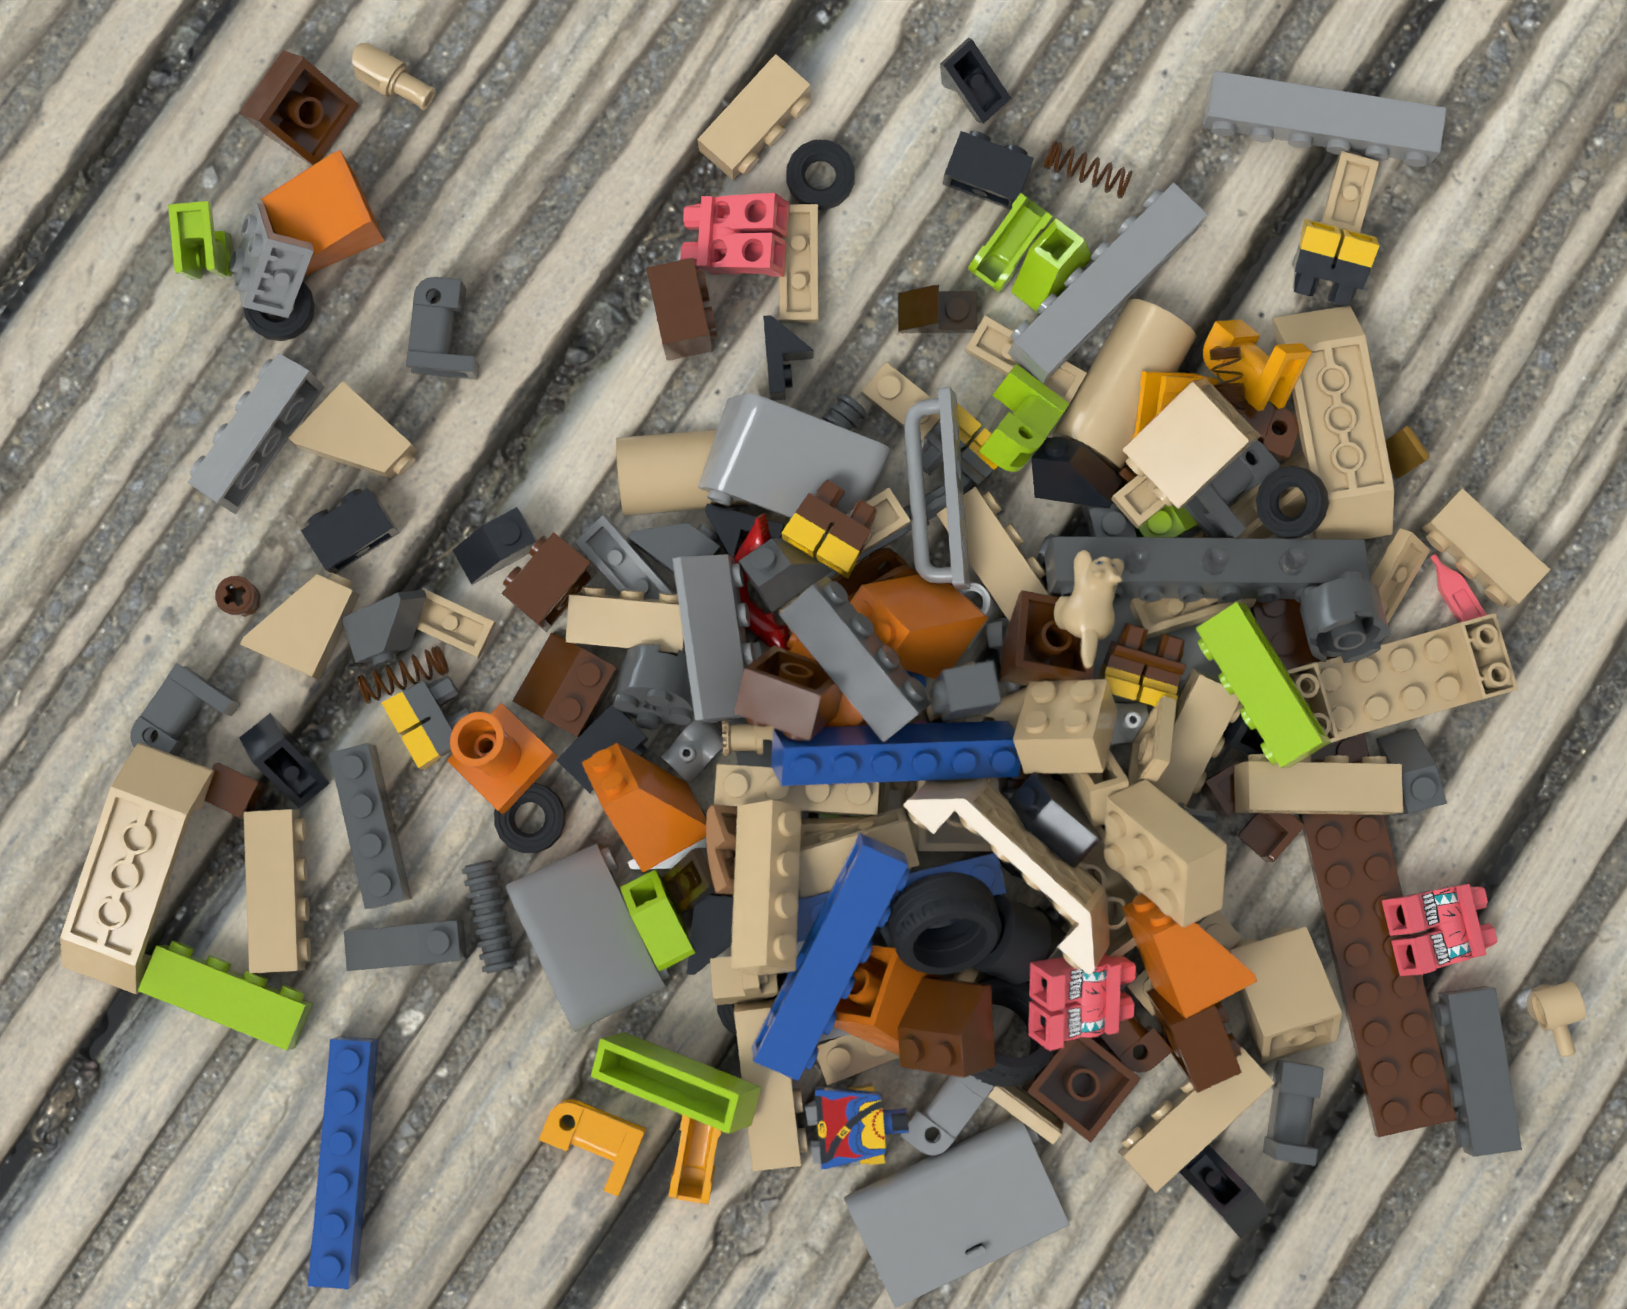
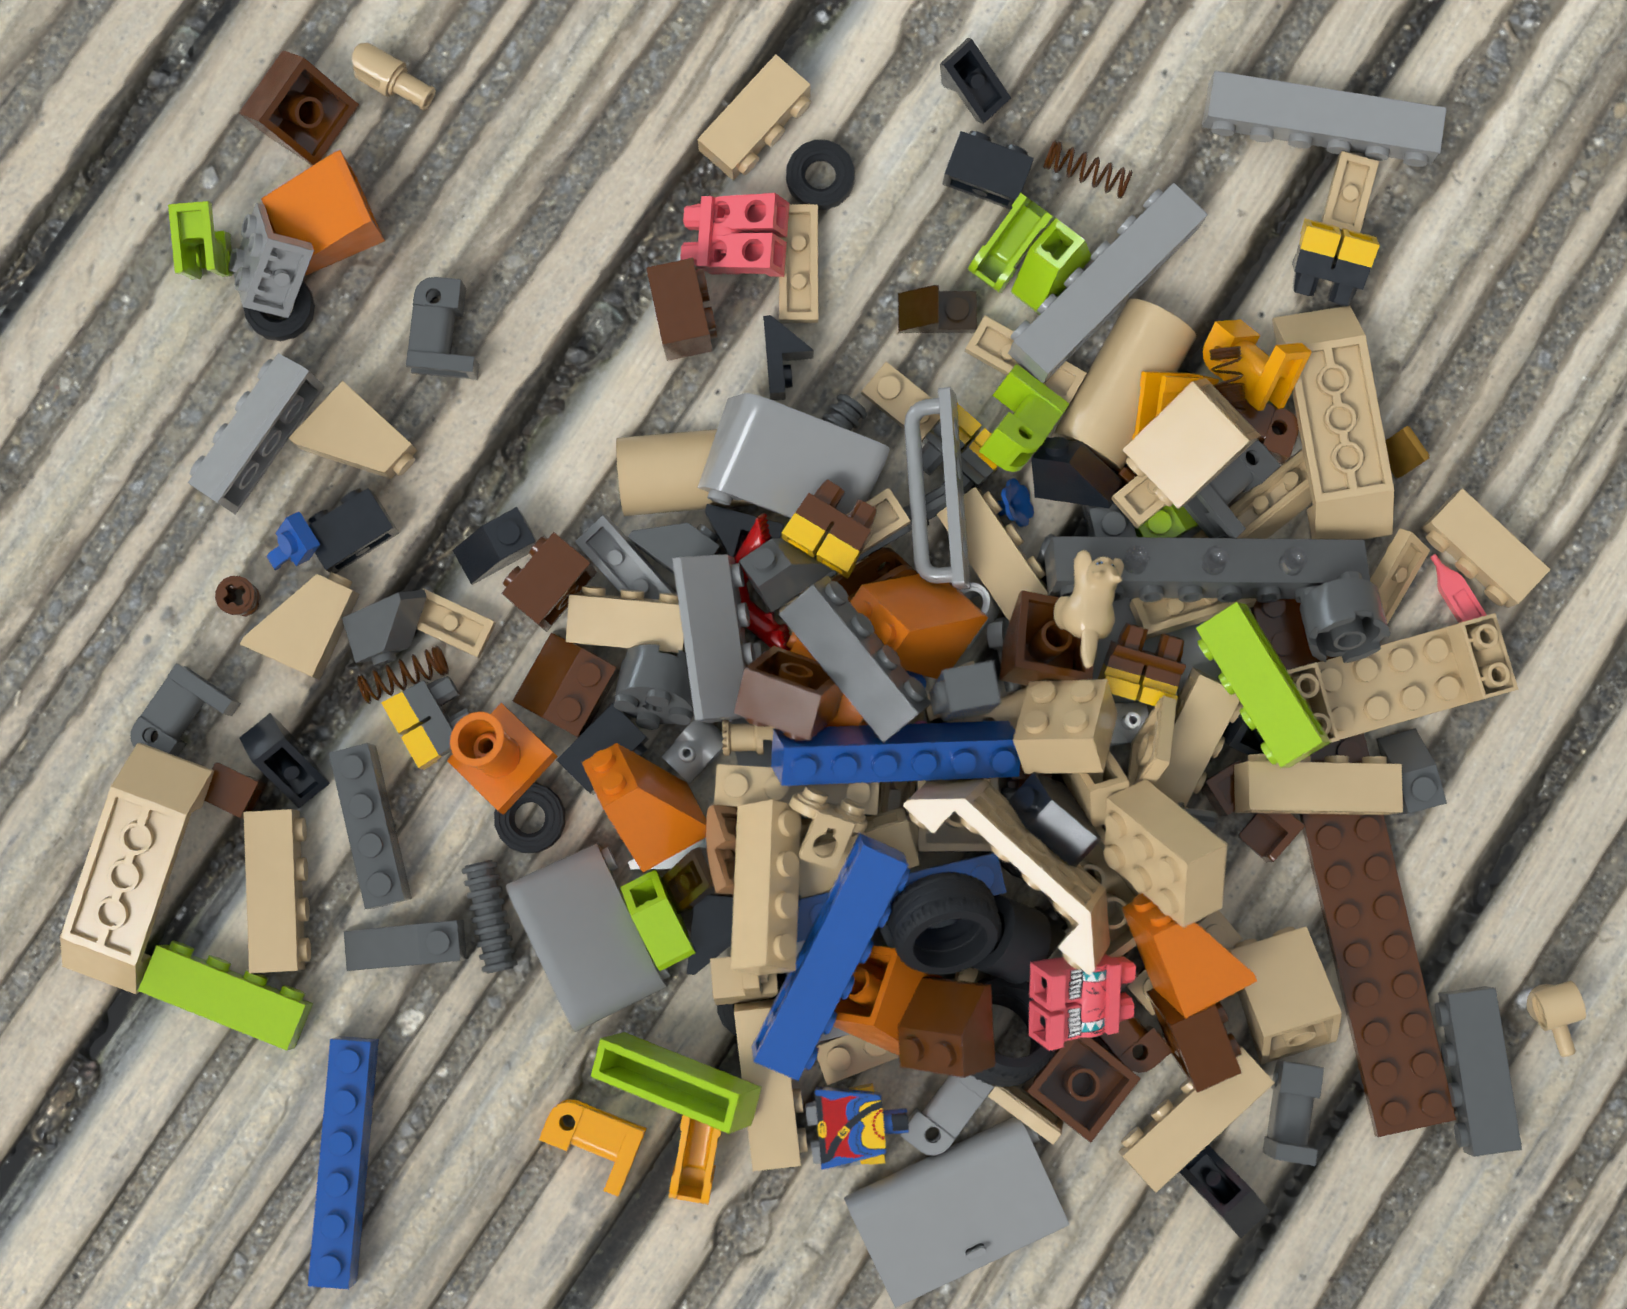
black tyre [1256,466,1329,538] -> none
coral hips [1381,884,1497,976] -> none
none -> blue plate [266,511,320,570]
none -> tan bracket [789,786,868,870]
none -> blue plant [997,478,1034,528]

